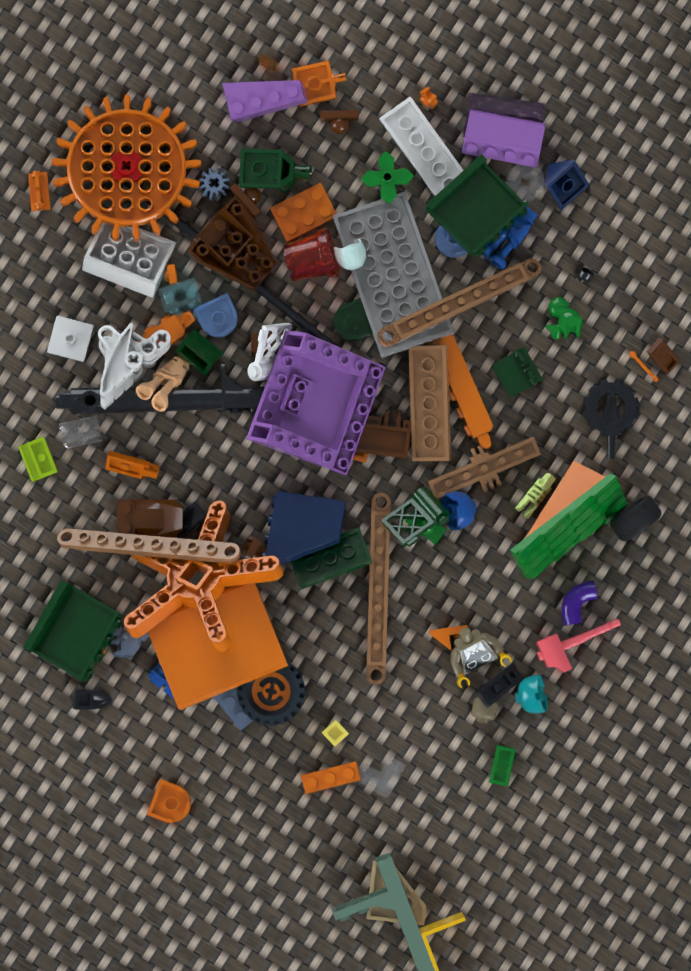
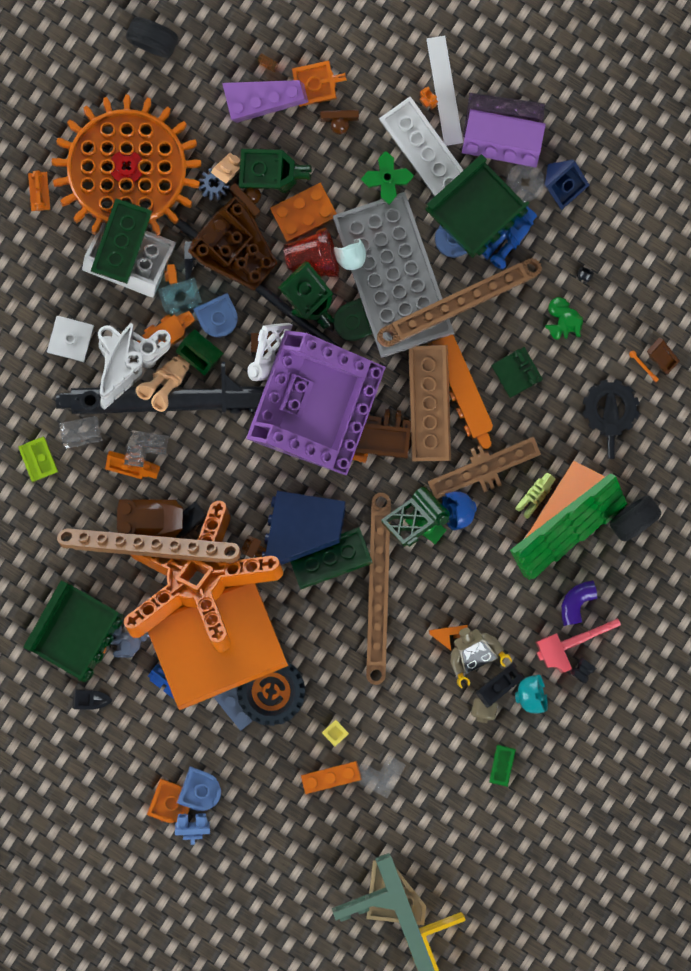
none -> dark green plate [91,199,153,284]
none -> clear plate [124,430,169,467]
none -> black tyre [126,17,178,58]
none -> medium blue hips [175,813,210,845]
none -> medium blue tile [177,767,221,811]
none -> black plate [184,241,196,281]
none -> light nougat plate [211,153,240,184]
none -> dark green plate [278,261,334,329]
none -> white sticker [427,36,463,146]
none -> black wheel [570,657,597,684]

